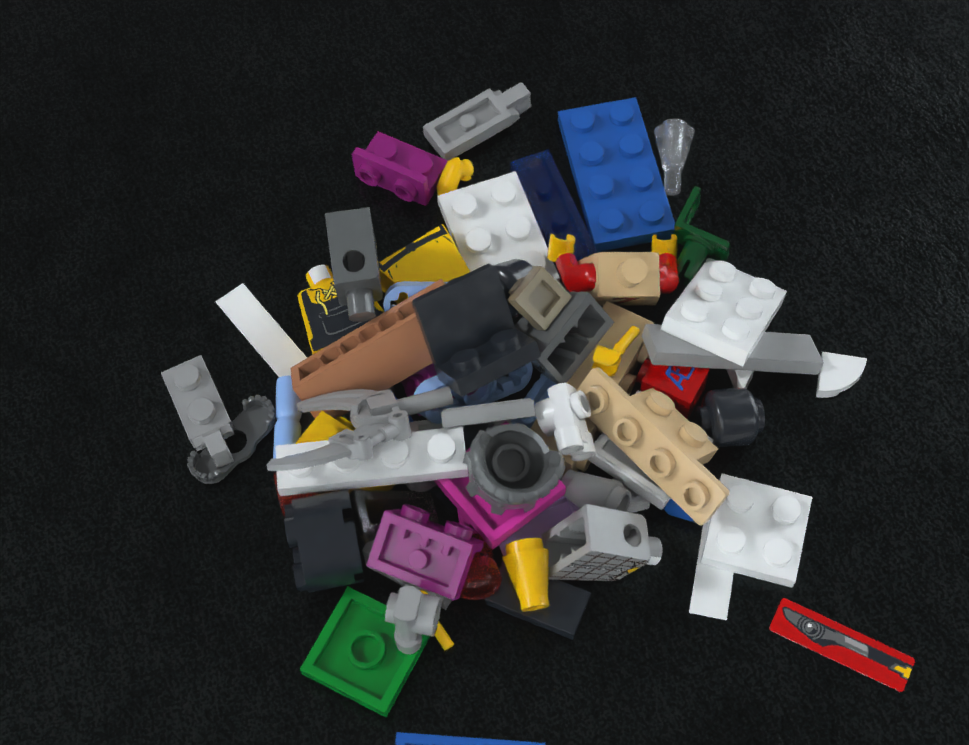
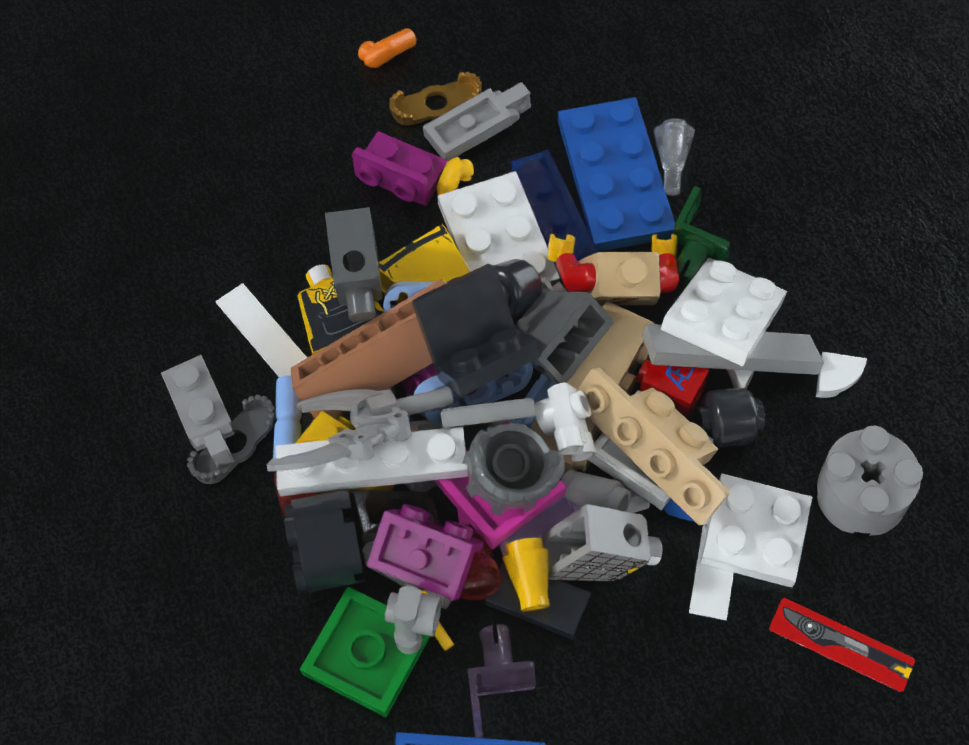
dark tan tile [507,266,572,331] -> none
yellow hand [591,326,640,377] -> none
none -> orange arm [358,28,416,68]
none -> pearl gold piece [389,72,482,126]
none -> clear purple bracket [468,625,536,738]
none -> light grey brick [817,426,923,536]

